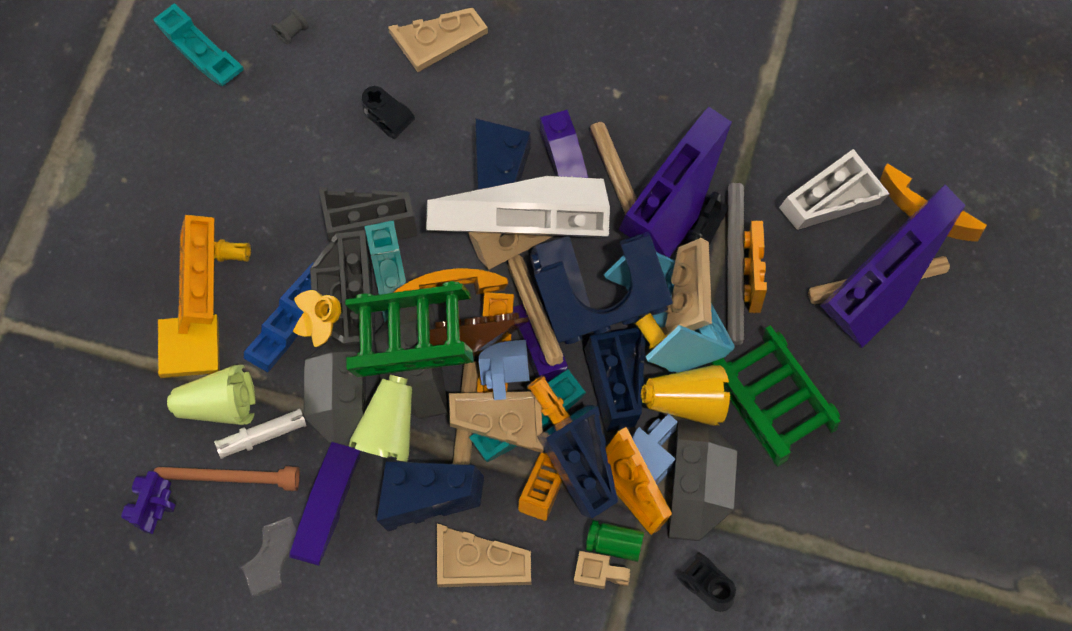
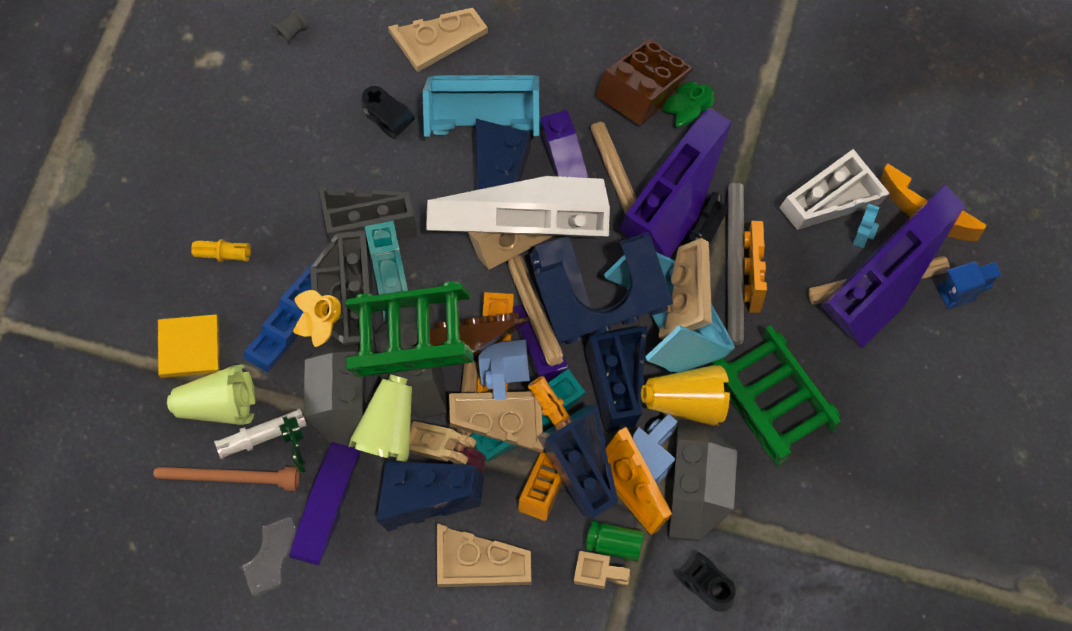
dark purple hips [121,471,176,534] -> none
teal slope [153,3,244,87] -> none
light orange fence [178,215,214,334] -> none
light orange slope [394,268,508,295] -> none
yellow pin [635,313,669,349] -> none
none -> dark green plate [279,416,306,473]
none -> tan hinge [409,421,476,465]
none -> medium azure windscreen [423,75,539,136]
none -> clear pink plate [459,447,486,472]
none -> reddish brown slope [596,39,693,126]
none -> green plate [662,82,715,128]
none -> medium azure plate [853,203,880,248]
none -> blue piece [937,261,1001,309]

